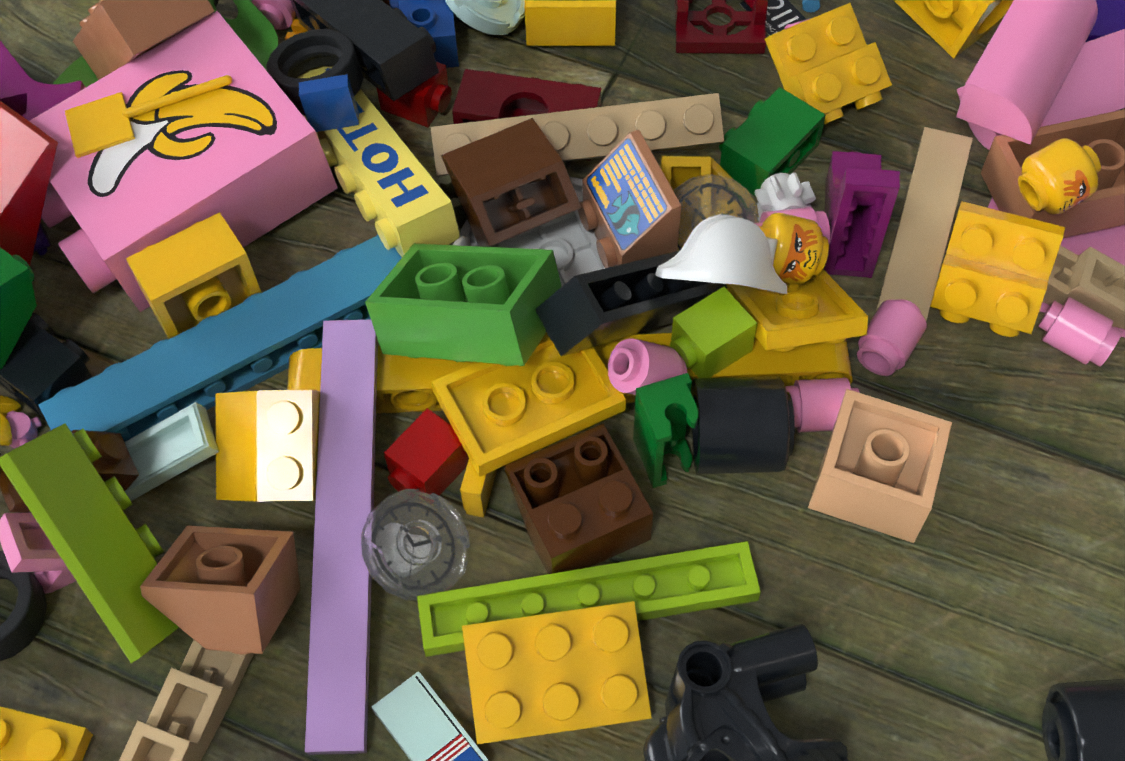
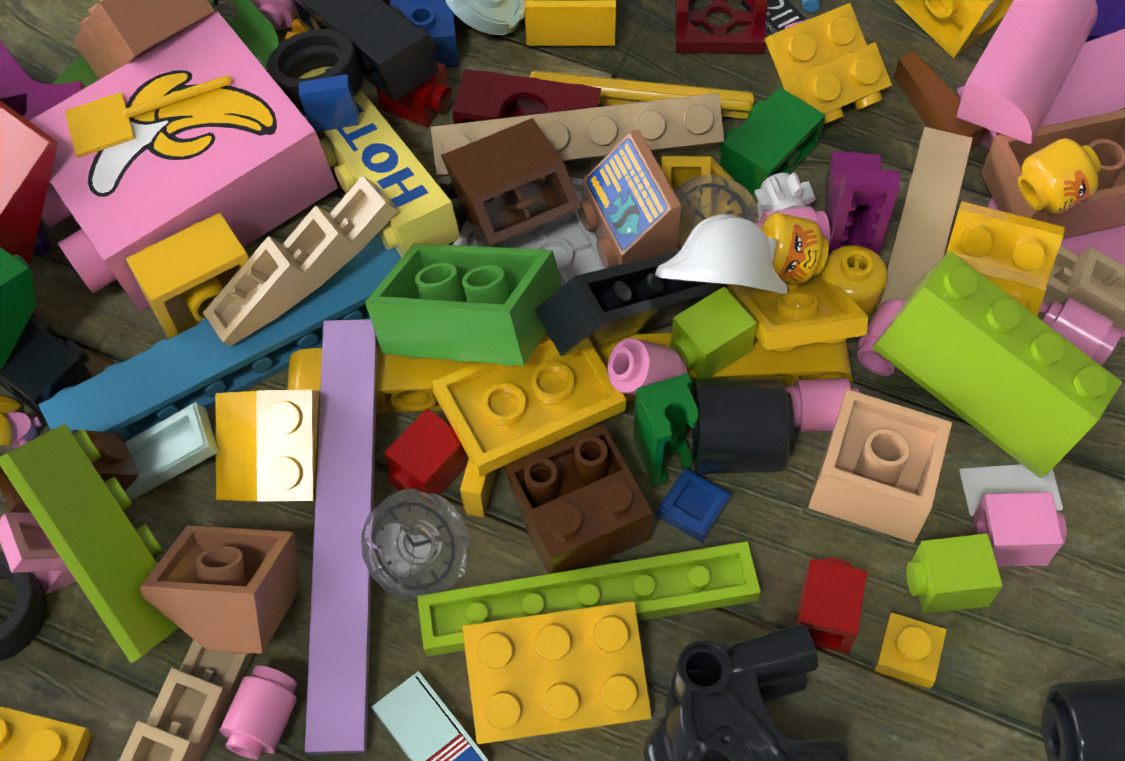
none -> tan slope [203,175,399,346]
none -> bright pink brick [219,666,297,760]
none -> yellow axle [529,70,754,119]
none -> blue tile [656,468,731,543]
none -> red brick [795,558,867,654]
none -> yellow head [821,245,888,315]
none -> lime slope [871,251,1122,478]
none -> yellow plate [874,612,947,689]
none -> dark orange piece [894,51,986,150]
none -> lime brick [906,533,1003,614]
none -> white sticker [959,464,1063,517]
none -> bright pink brick [973,492,1067,567]

